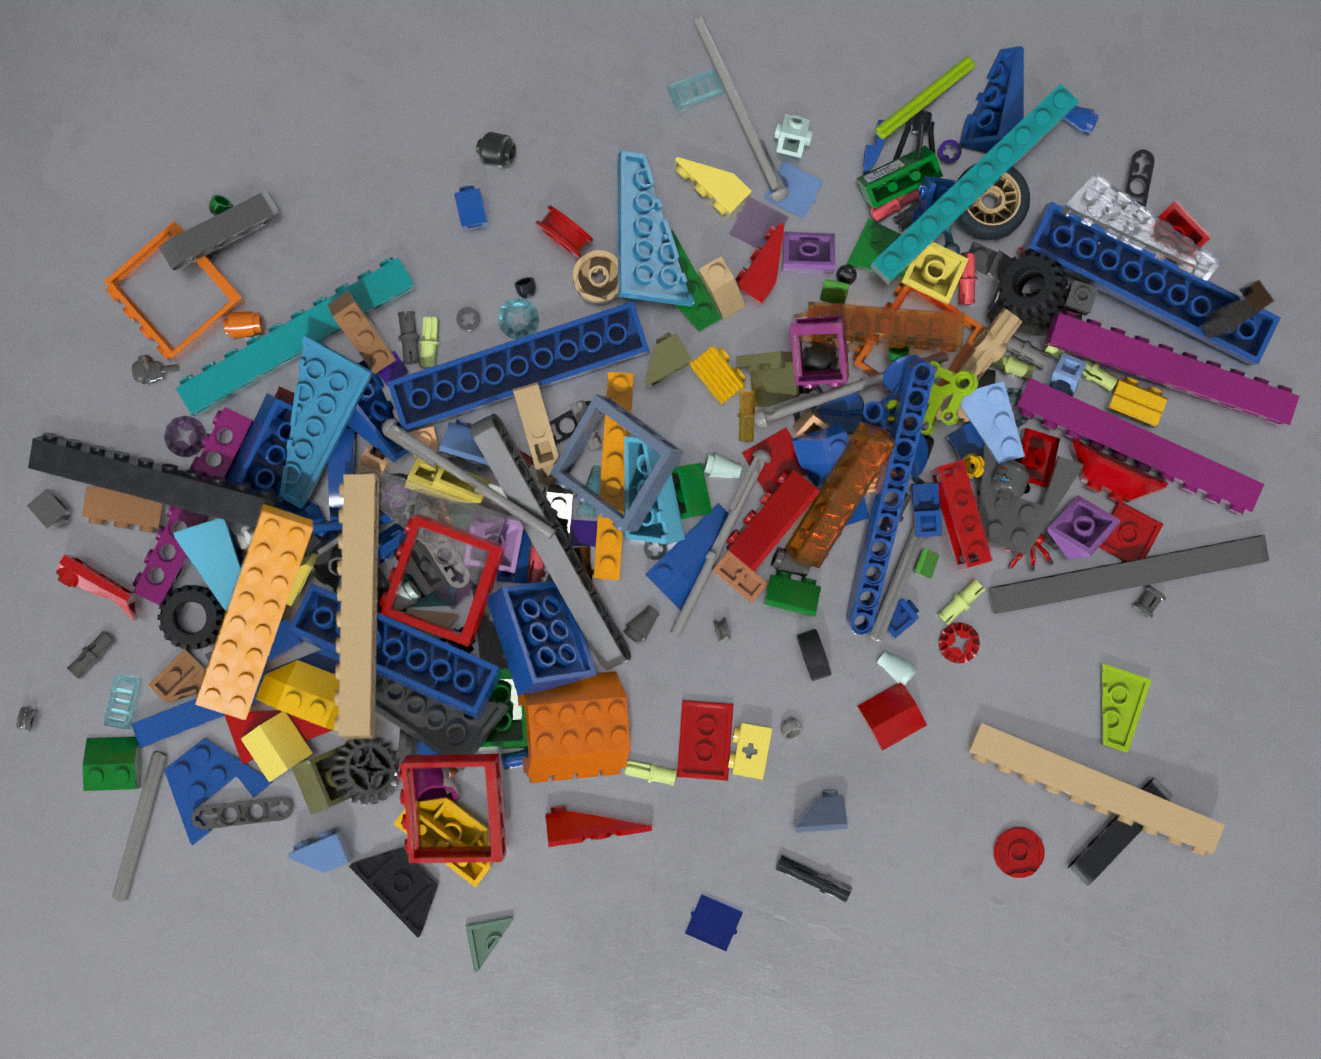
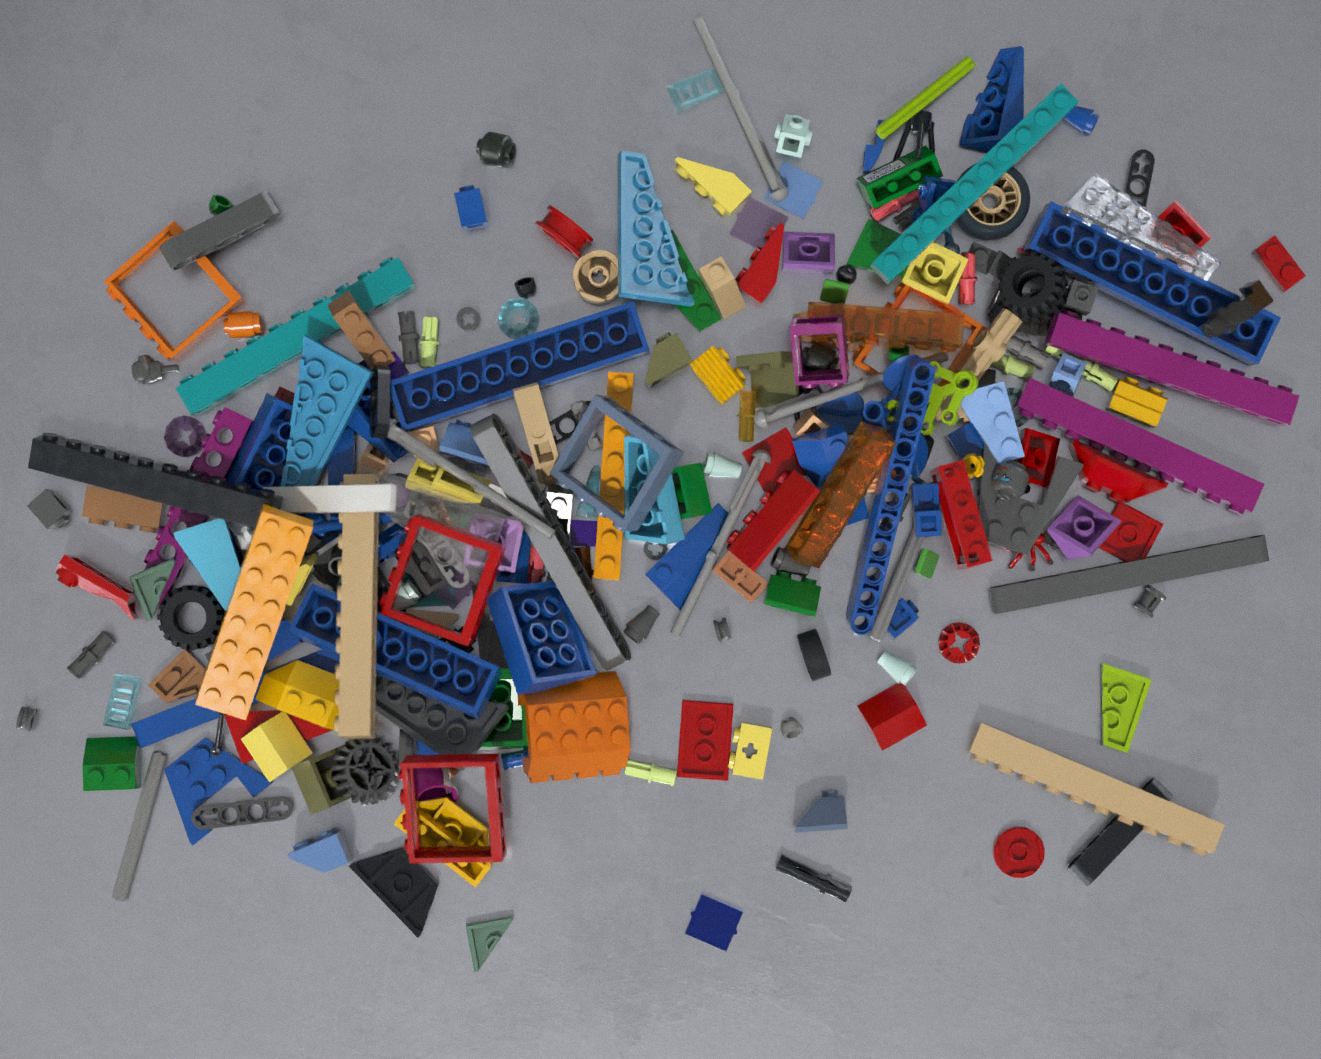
red wedge [545,806,652,847] -> none
yellowish green pin [937,578,986,625] -> none
dark purple bush [938,140,962,164] -> none
none -> sand green tile [129,558,176,621]
none -> black hinge [211,712,225,756]
none -> white tile [263,484,397,514]
none -> black beam [369,365,390,439]
none -> red plate [1253,235,1306,292]

